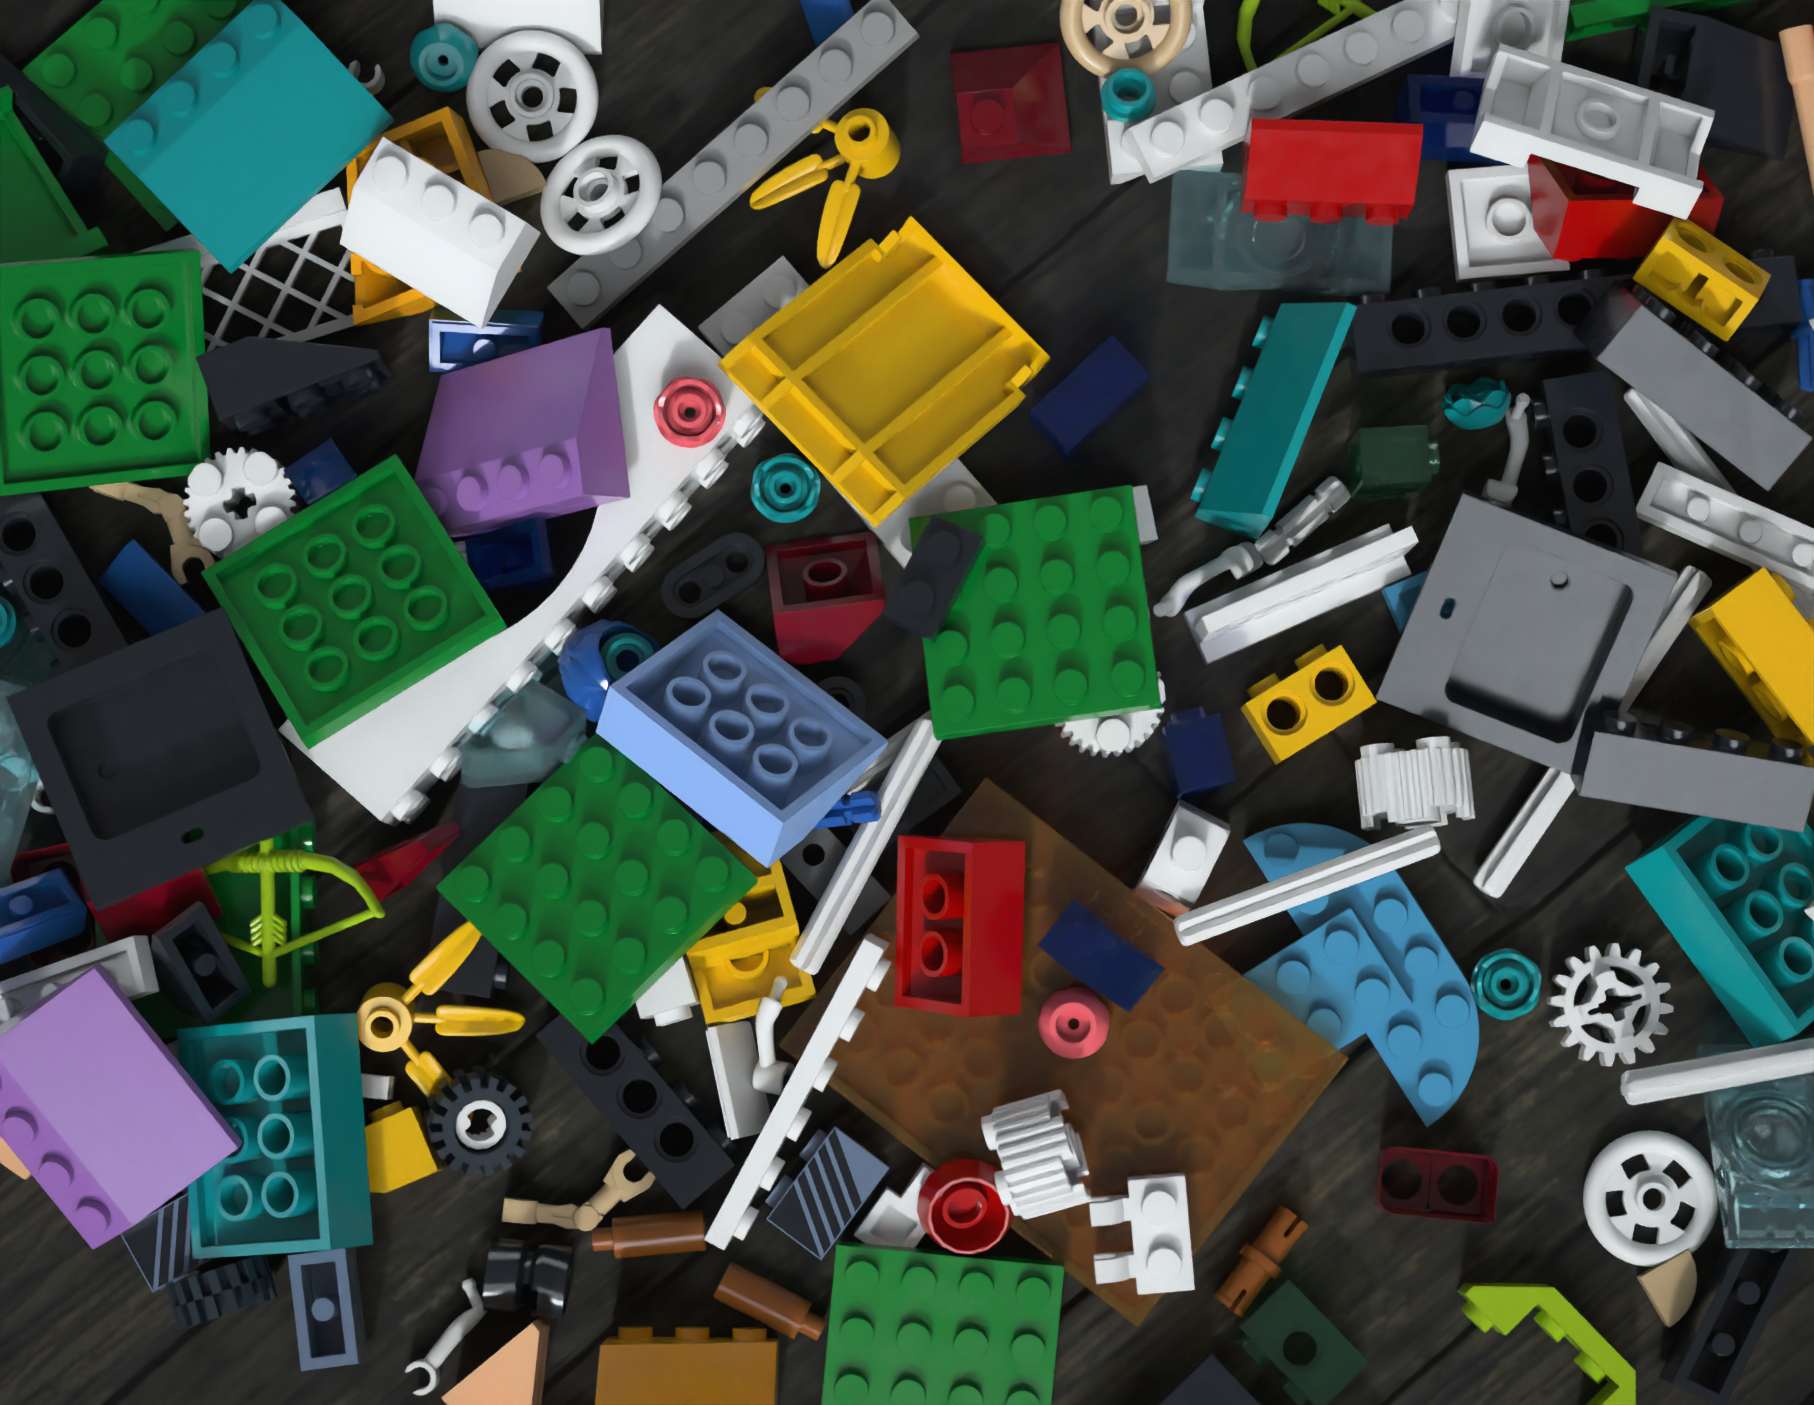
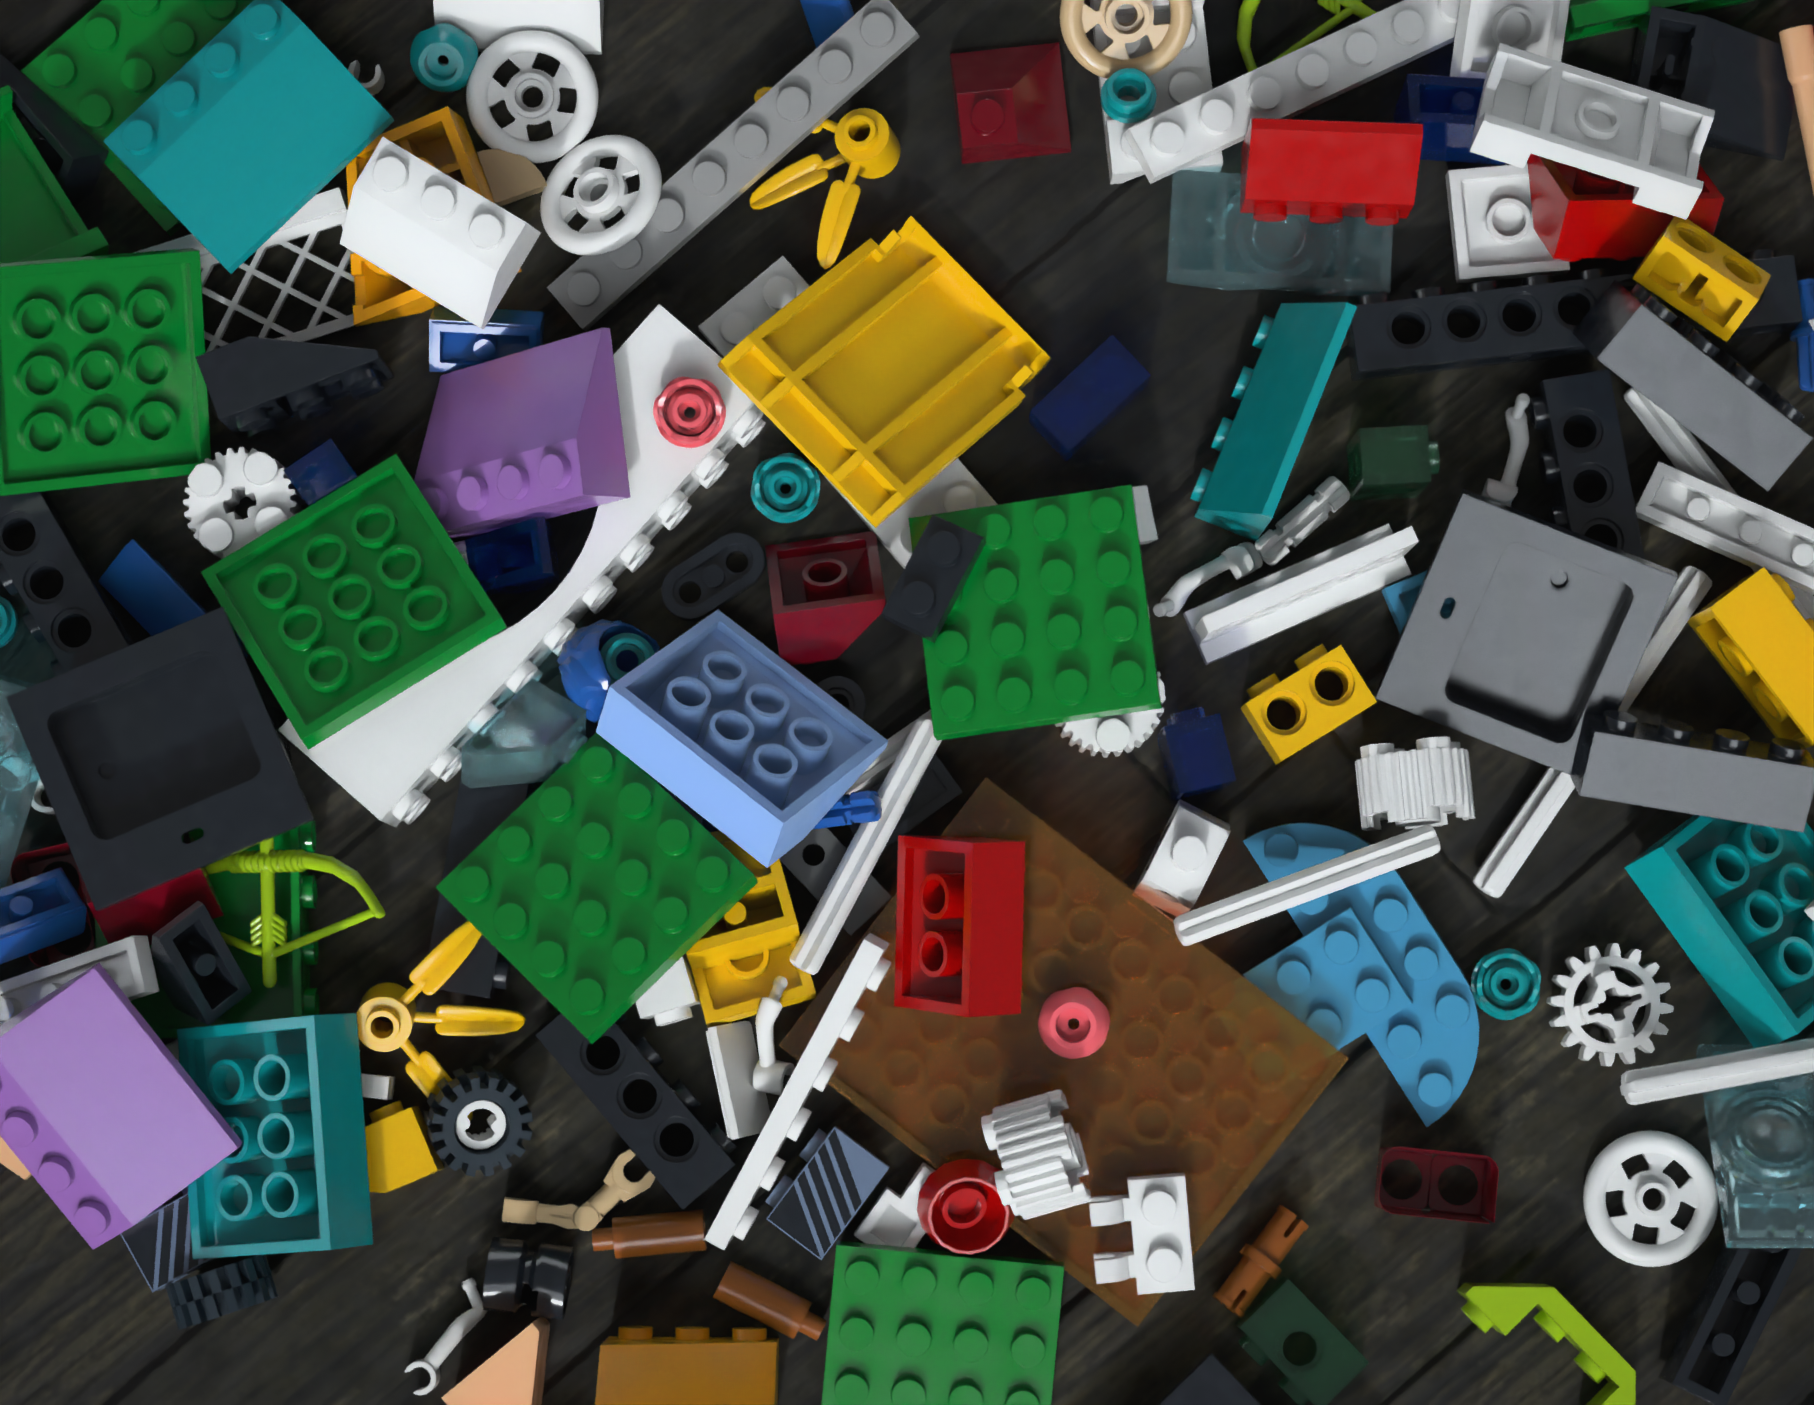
tan piece [89,482,217,587] -> none
sand blue brick [288,1247,368,1371] -> none
dark red slope [351,821,462,906] -> none
clear blue slope [1037,895,1166,1012] -> none
teal plate [1441,376,1511,430] -> none
tan tile [1636,1249,1697,1327] -> none

